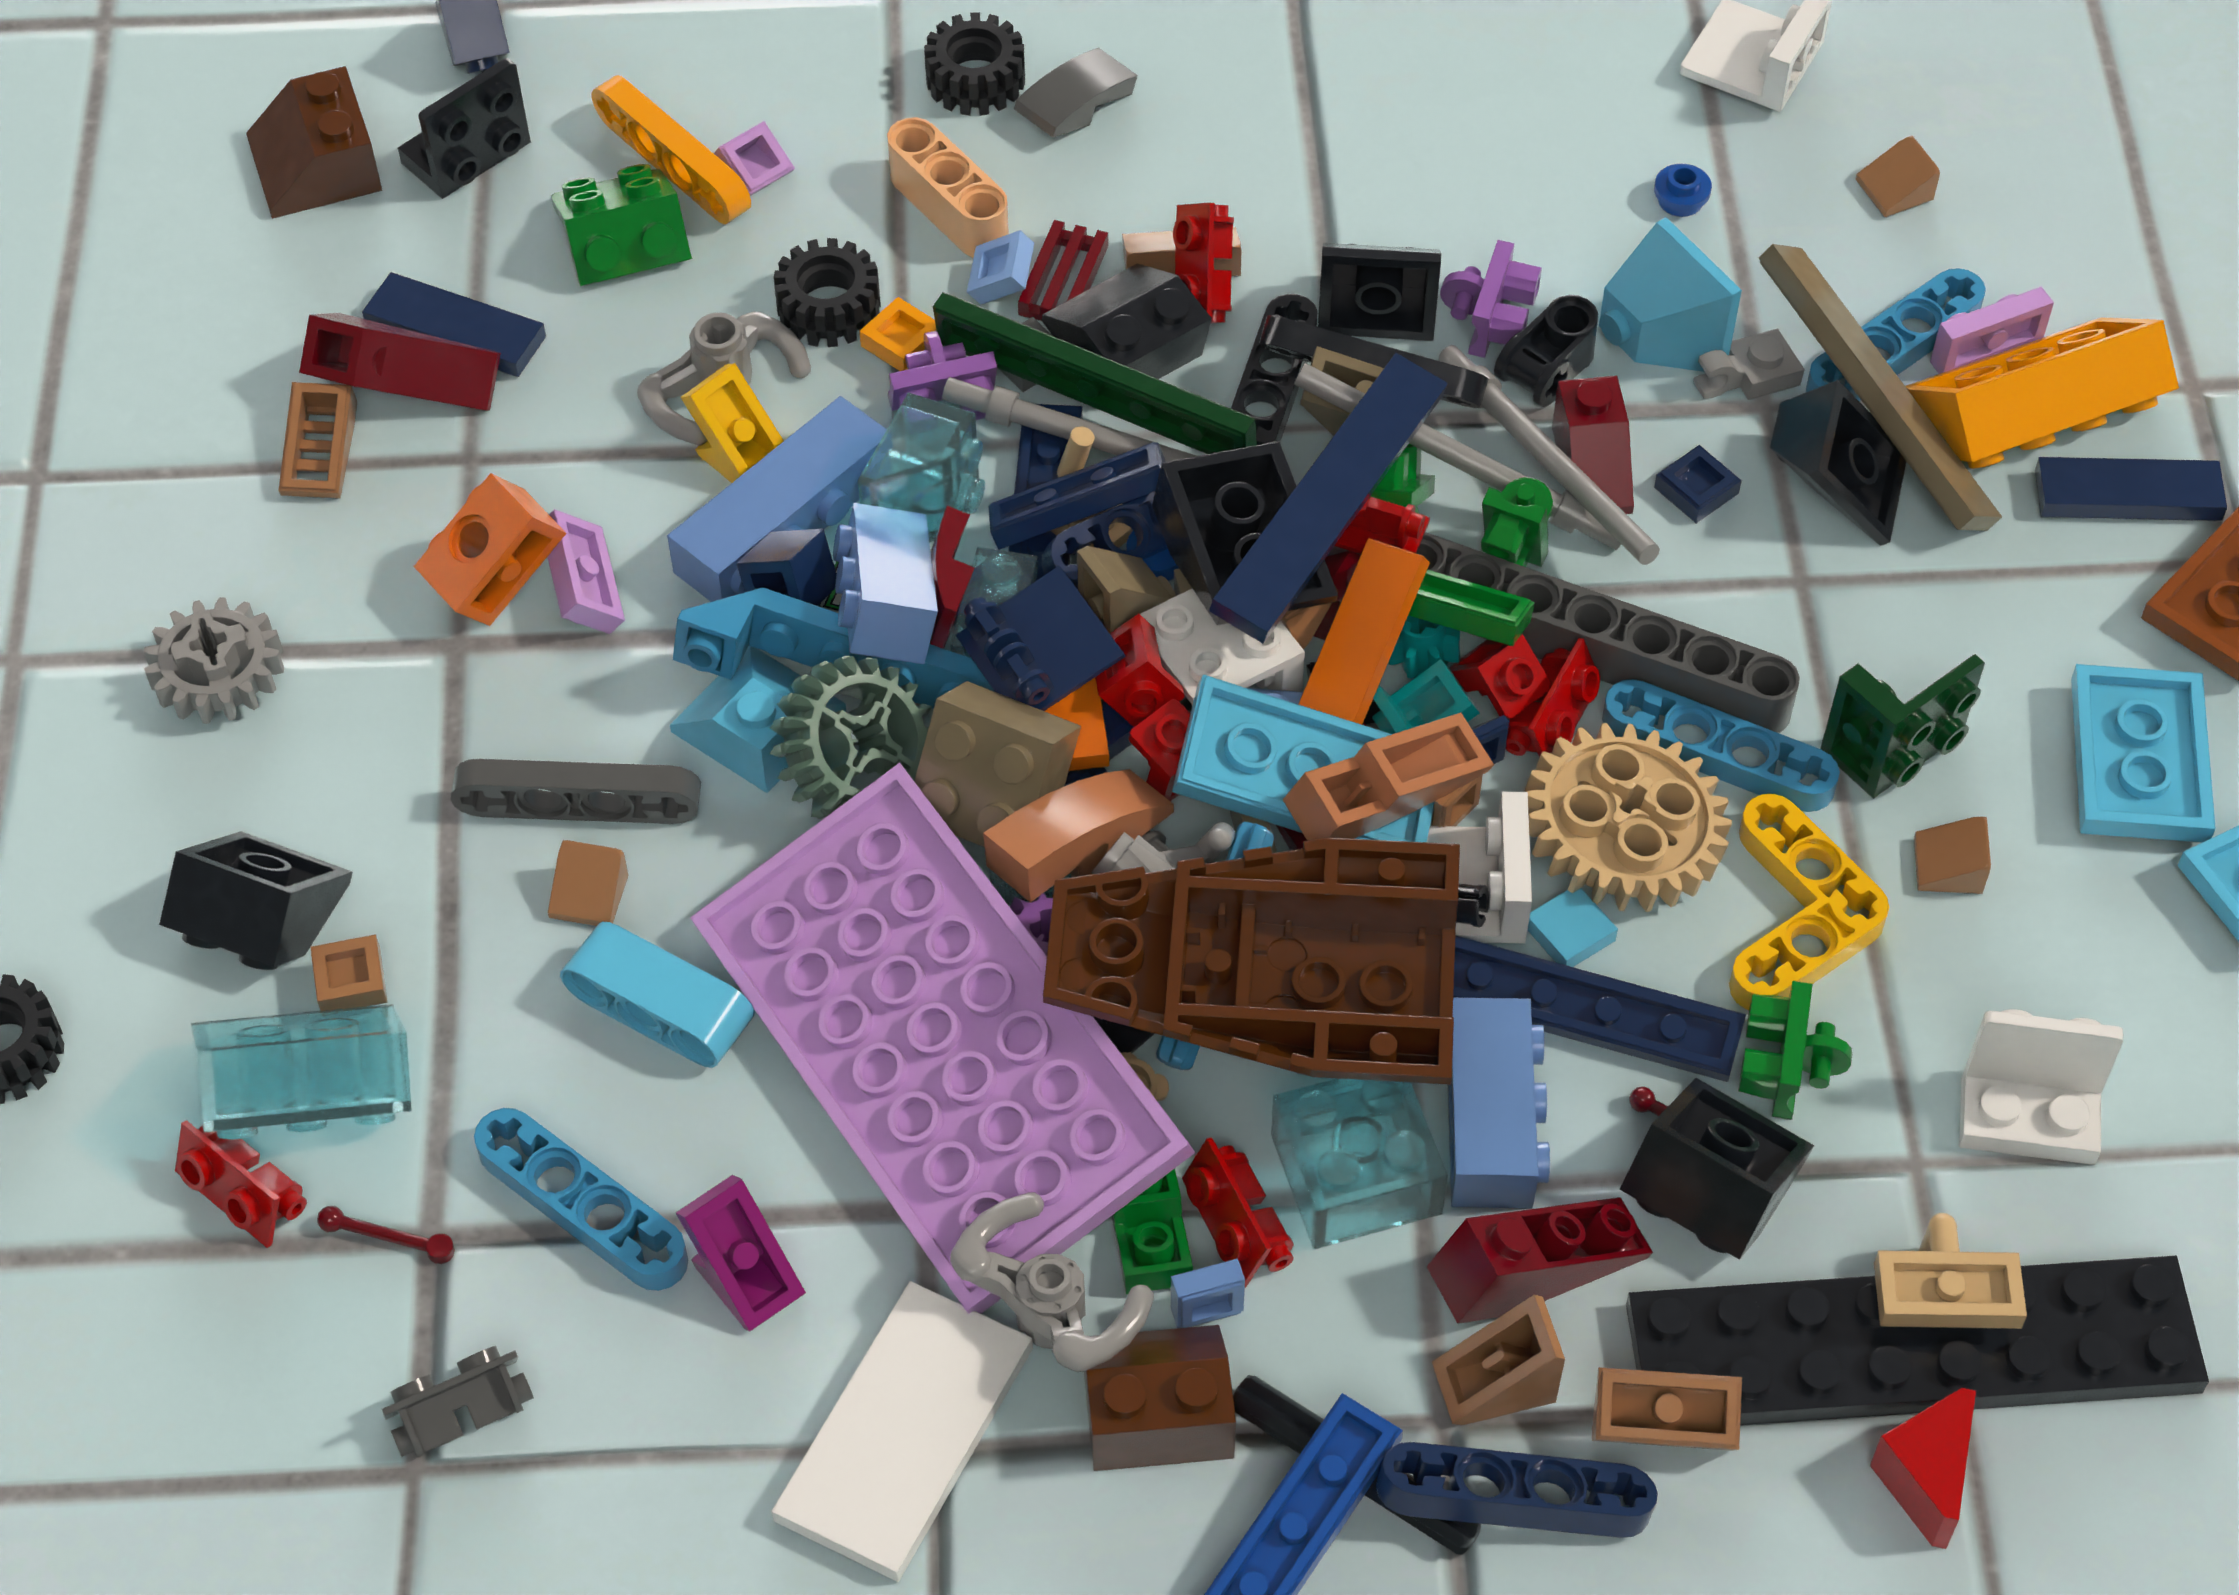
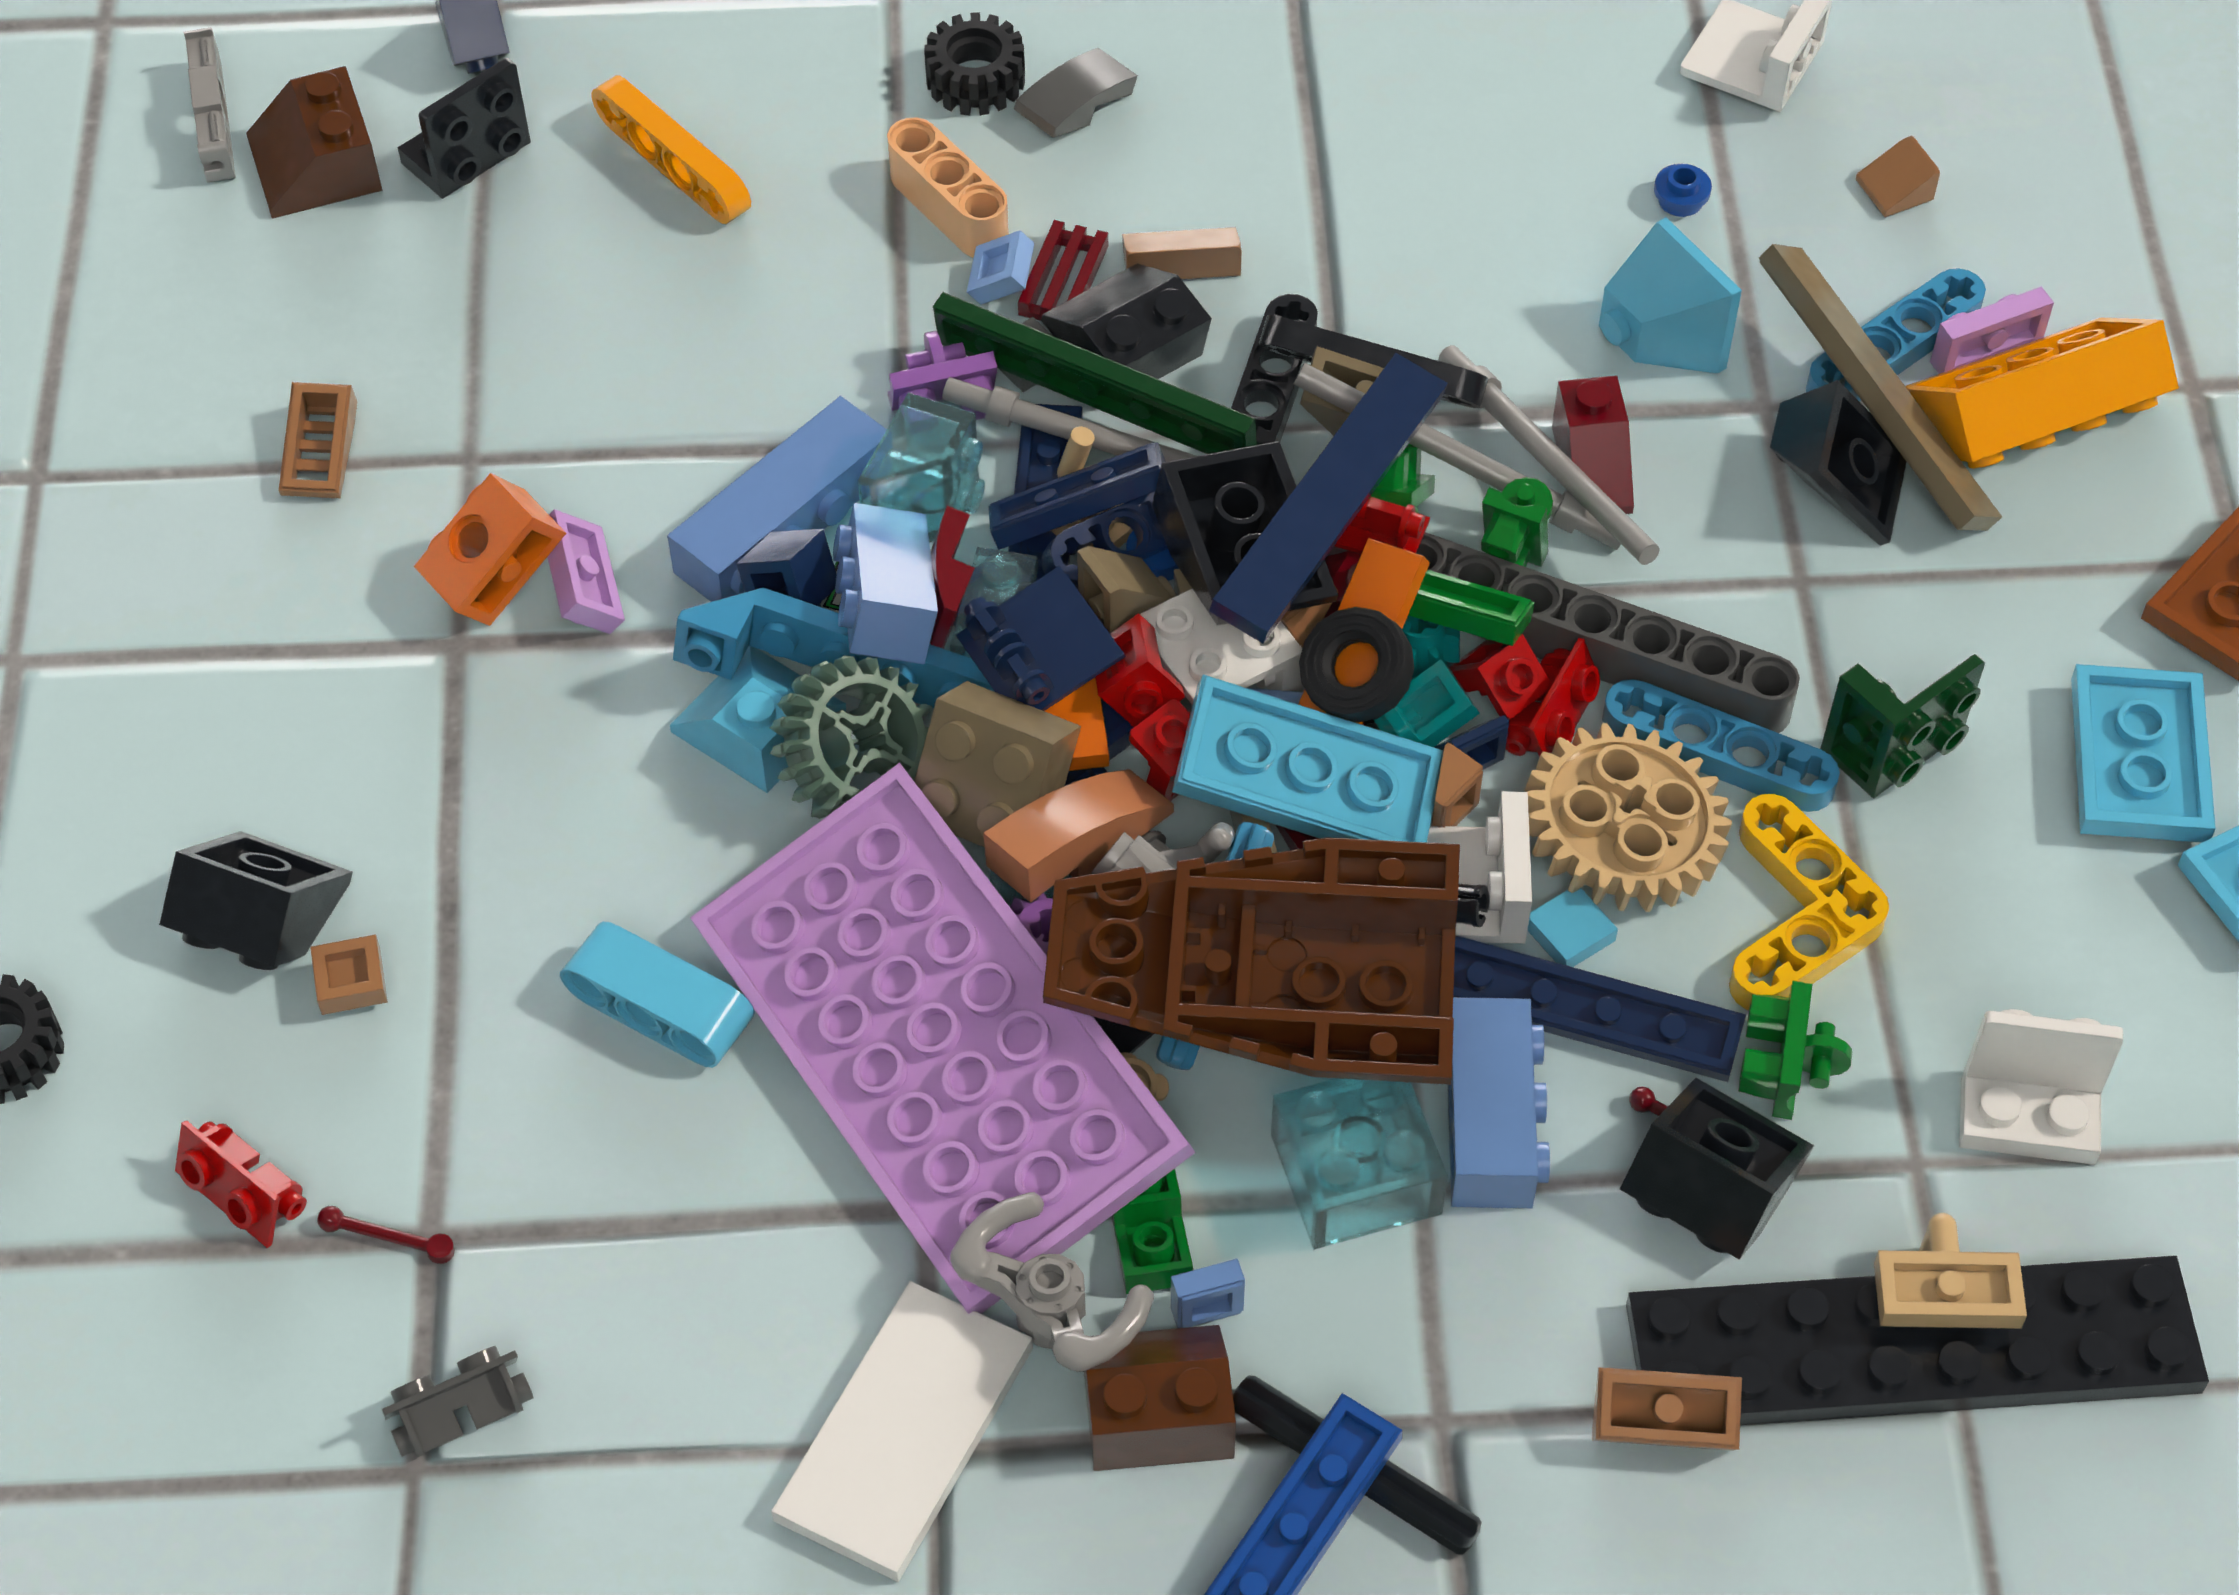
light grey gear [144,597,284,724] -> none
clear light blue slope [191,1004,412,1139] -> none
dark red slope [299,313,501,411] -> none
dark blue tile [362,272,546,377] -> none
dark grey beam [451,759,701,824] -> none
dark azure beam [474,1108,688,1291] -> none
medium nougat slope [548,840,629,926] -> none
green bracket [551,164,692,286] -> none
light grey piece [637,311,811,445] -> none
magenta slope [676,1175,806,1332] -> none
yellow slope [680,363,784,483] -> none
lavender slope [714,121,795,196] -> none
black tyre [774,238,881,347] -> none
light orange plate [859,297,937,371] -> none
red hinge [1173,202,1234,323] -> none
red hinge [1182,1137,1294,1288] -> none
nougat slope [1283,713,1494,840] -> none
black slope [1318,243,1441,341] -> none
dark blue beam [1376,1442,1658,1538] -> none
dark red slope [1426,1197,1653,1324] -> none
medium nougat slope [1432,1295,1565,1426] -> none
medium lavender hips [1440,240,1542,358] -> none
black piece [1494,295,1598,407] -> none
dark blue tile [1654,445,1742,524] -> none
light grey plate [1693,328,1805,400] -> none
red slope [1870,1388,1976,1549] -> none
medium nougat slope [1914,817,1991,894] -> none
dark blue tile [2035,457,2227,521] -> none
none -> light grey piece [184,27,236,183]
none -> black tyre [1299,607,1415,723]

